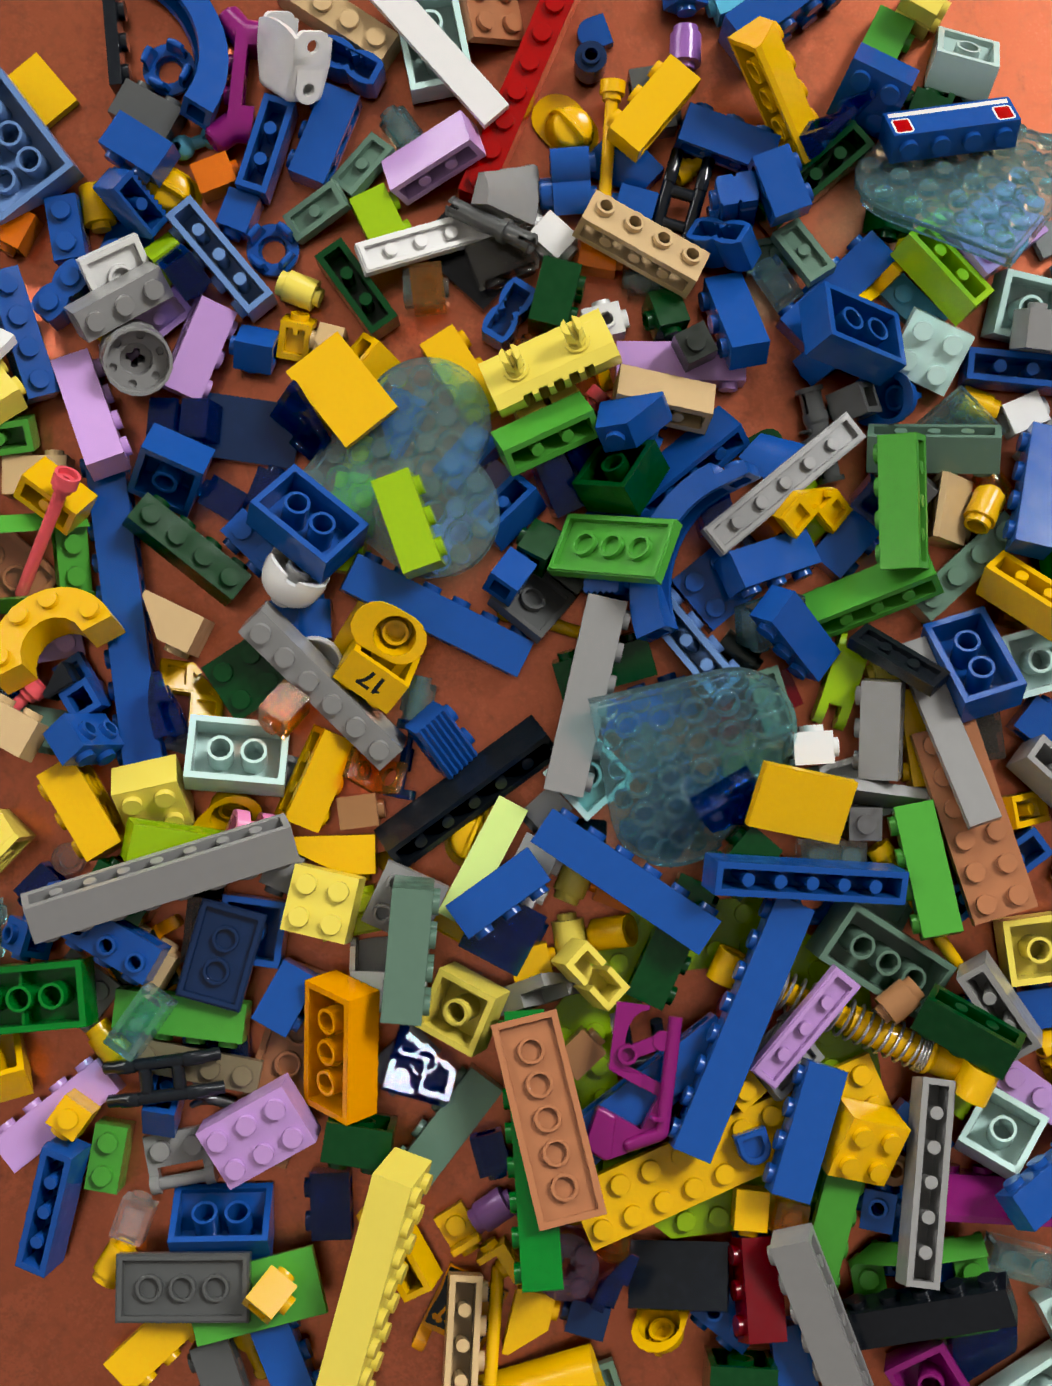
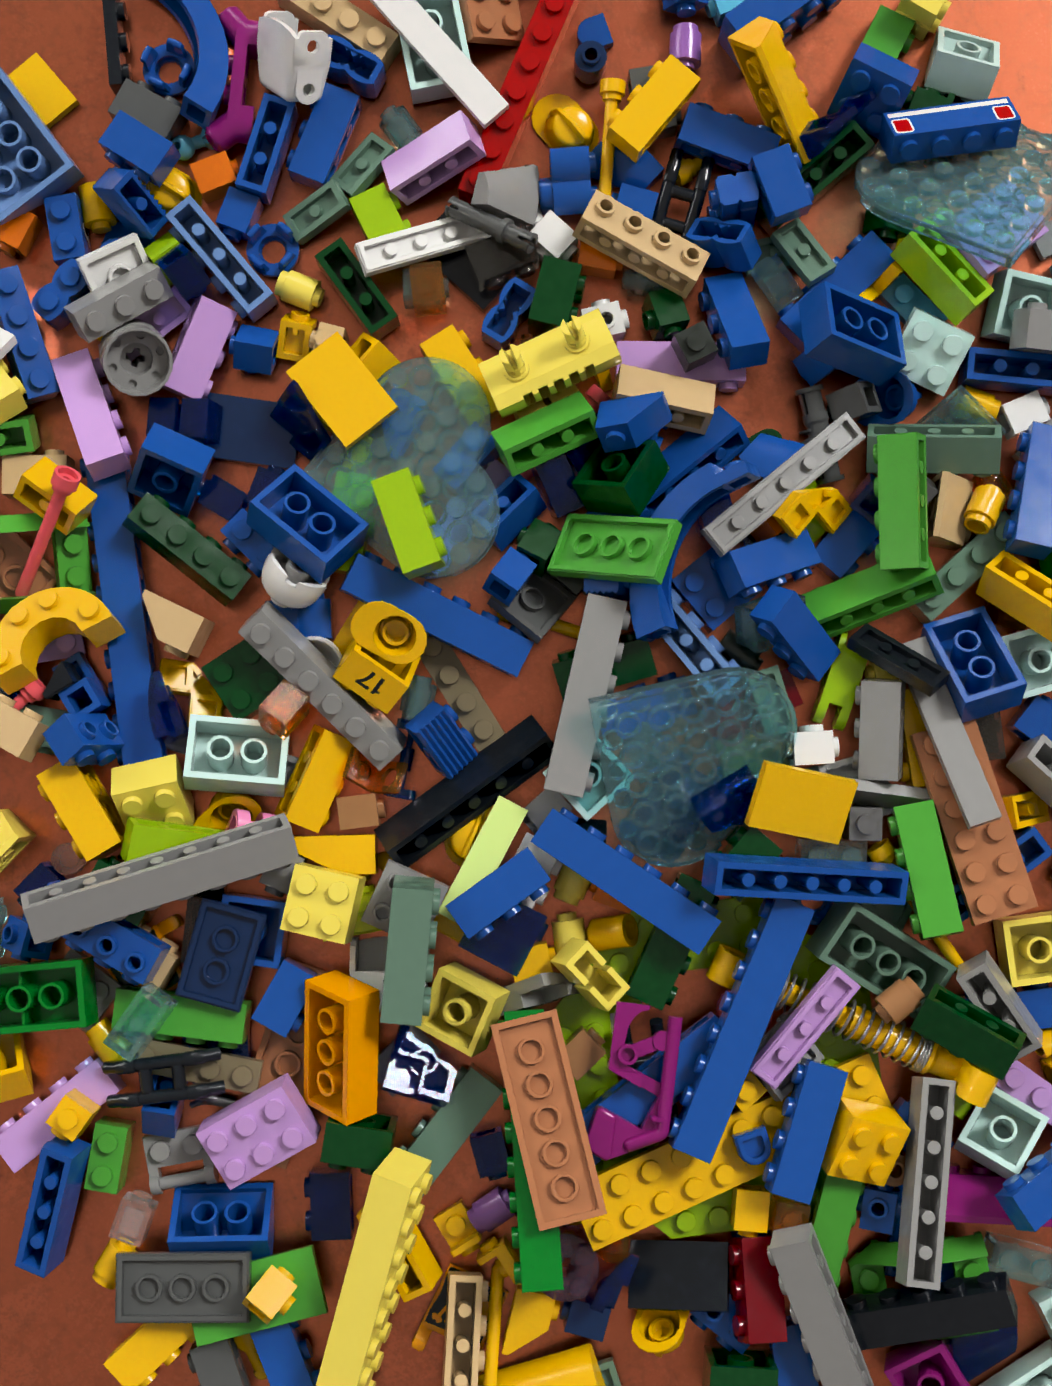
none -> dark tan plate [421,635,505,752]

